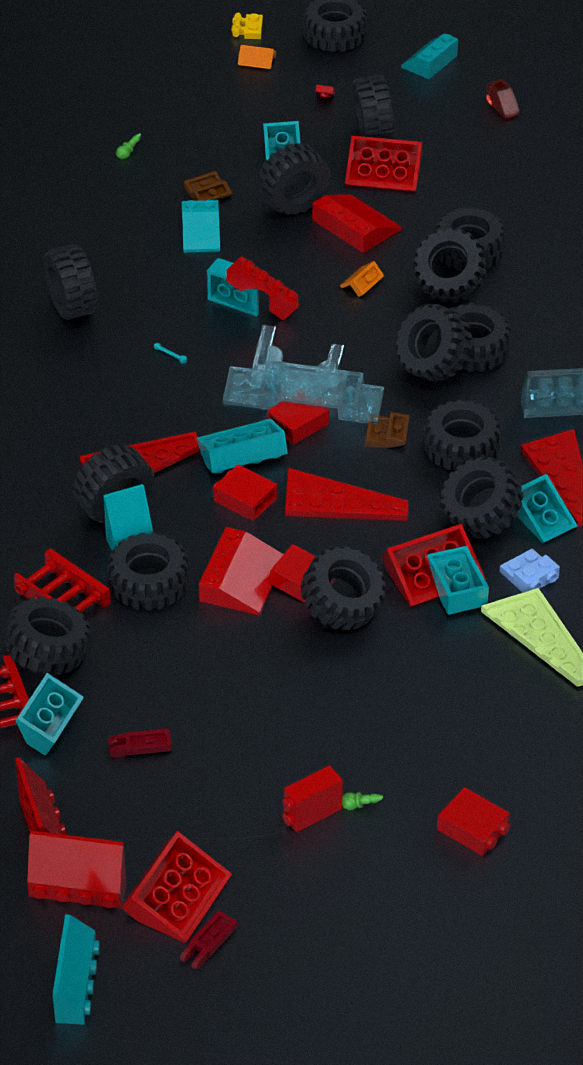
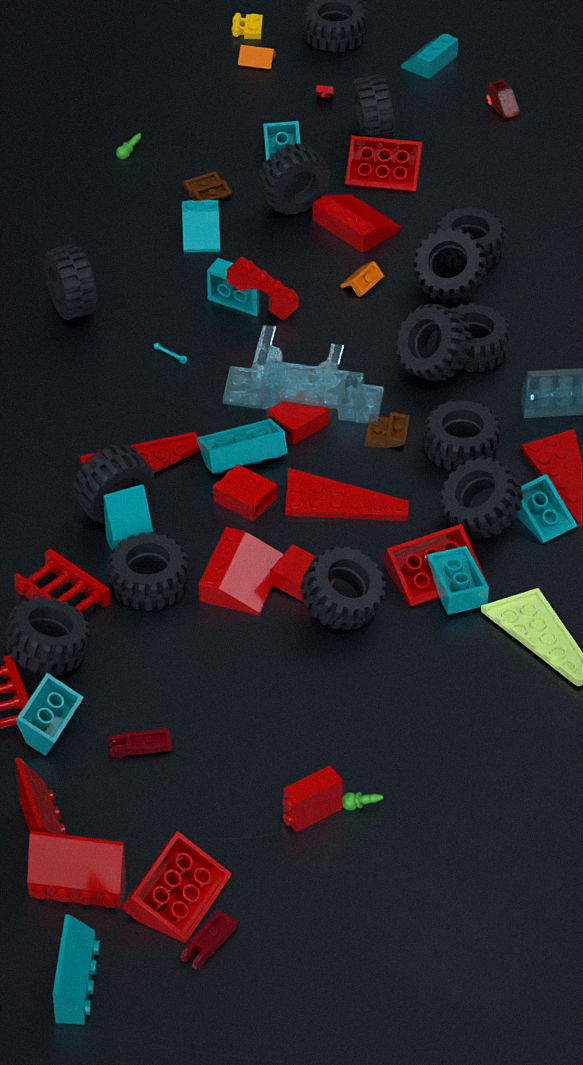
red brick [437,787,510,856] -> none
light blue plate [500,549,560,593] -> none

